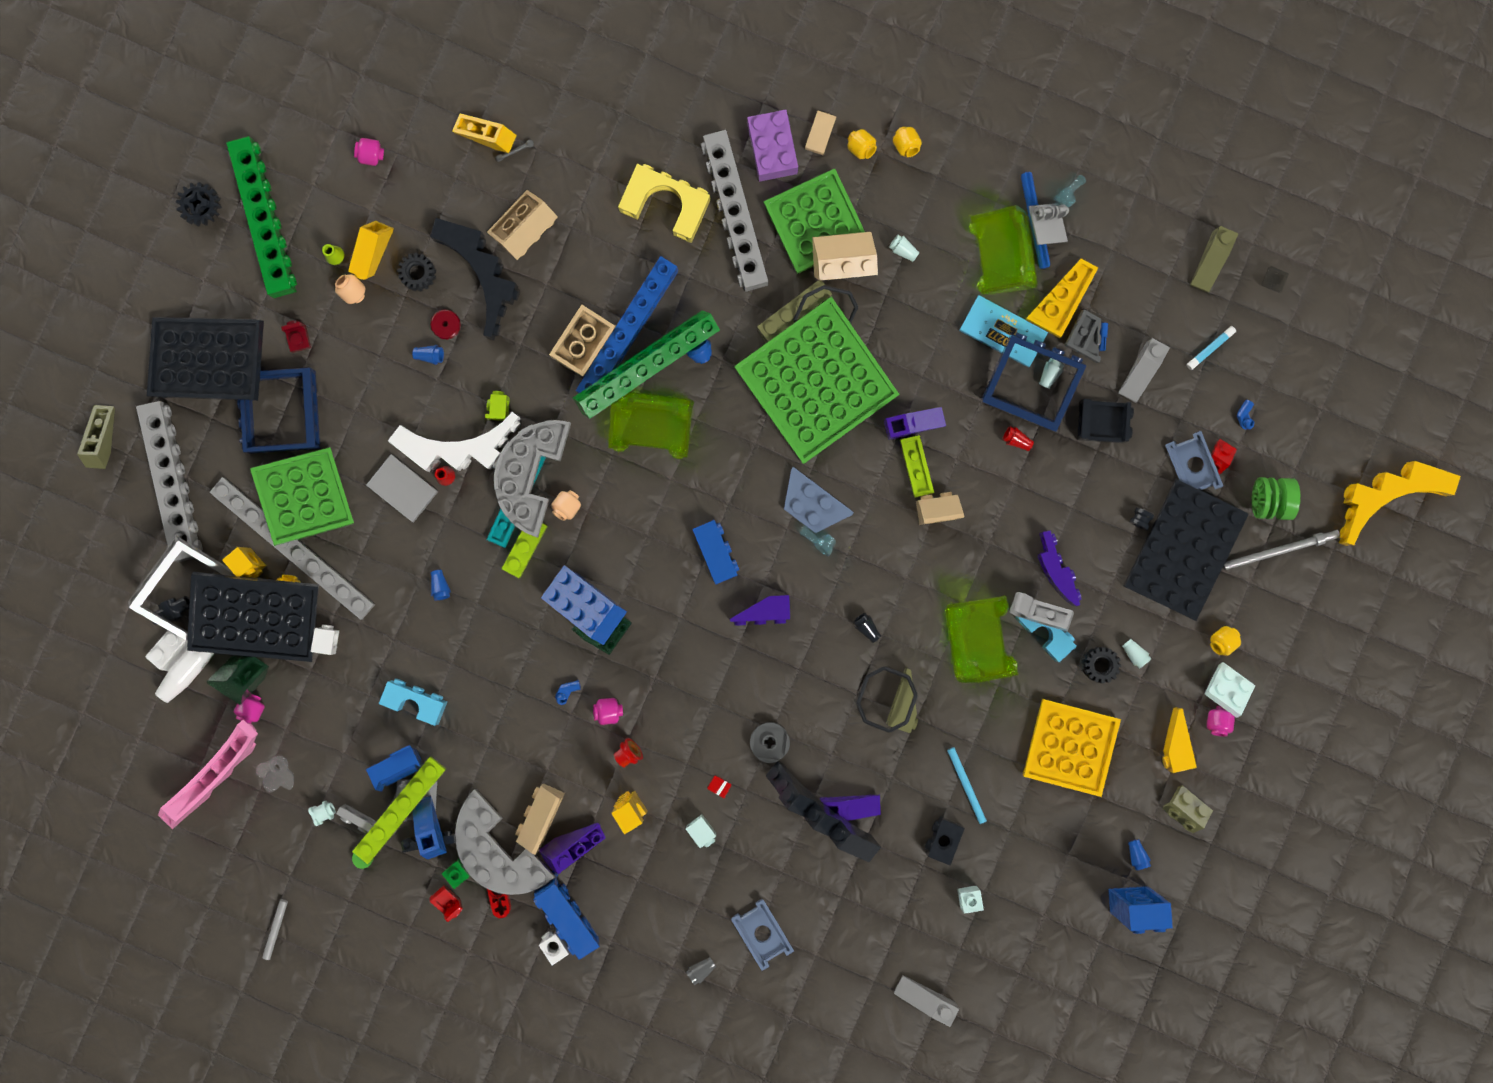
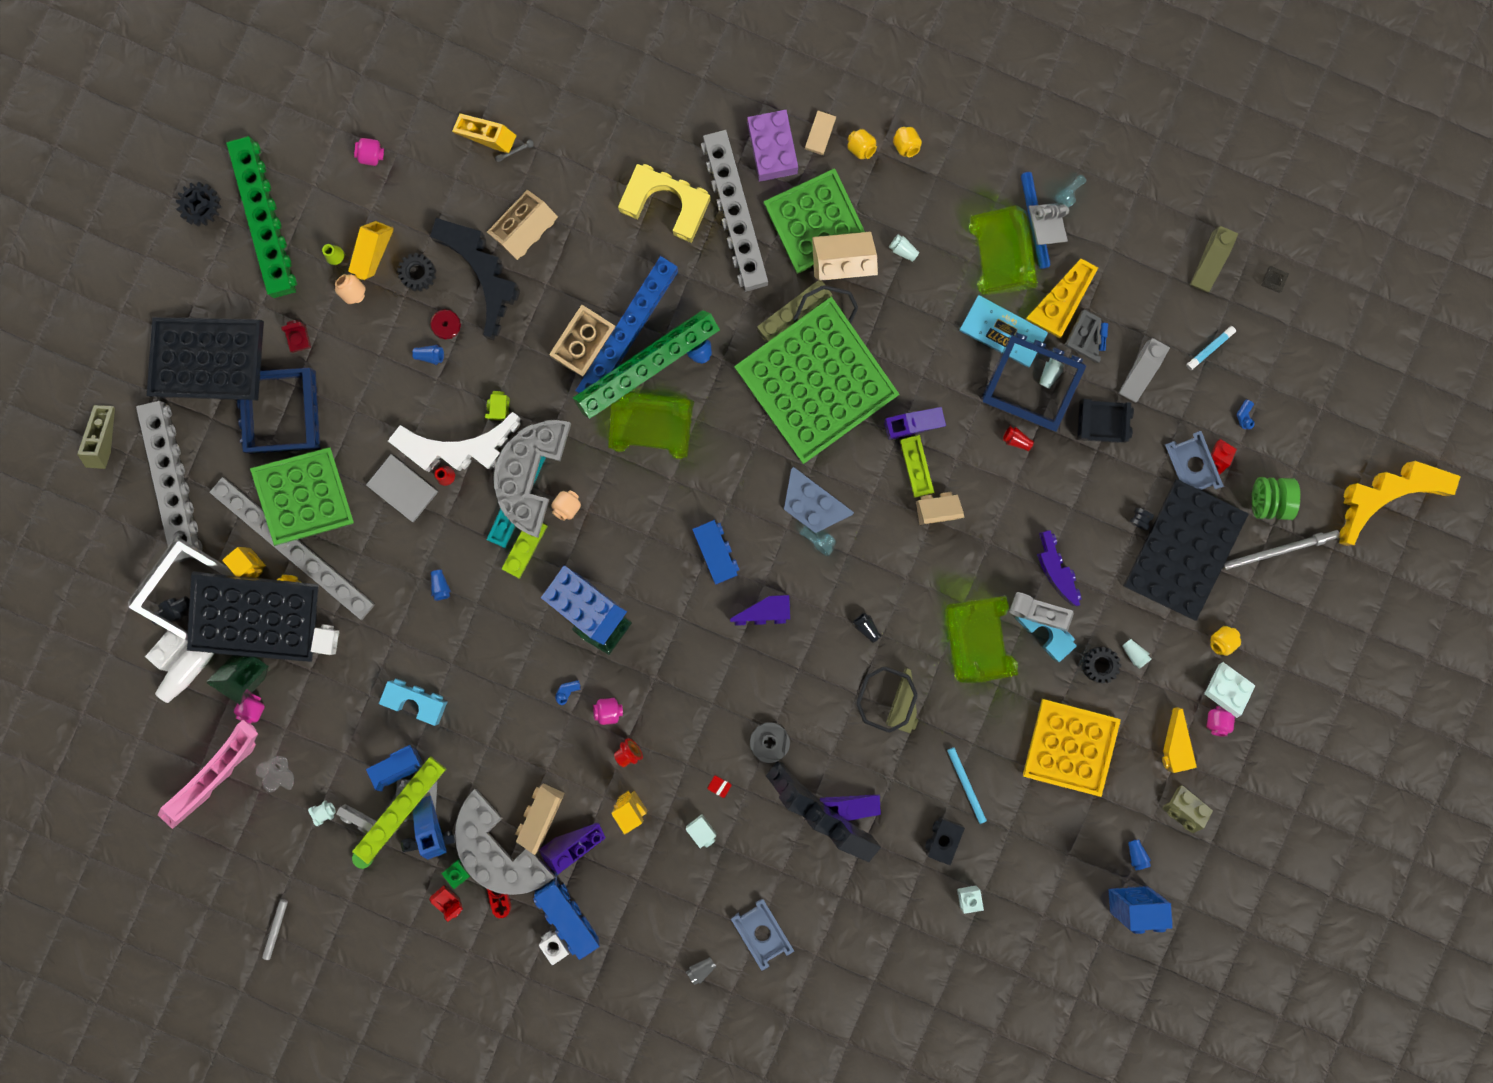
light grey slope [894,975,959,1027] -> none

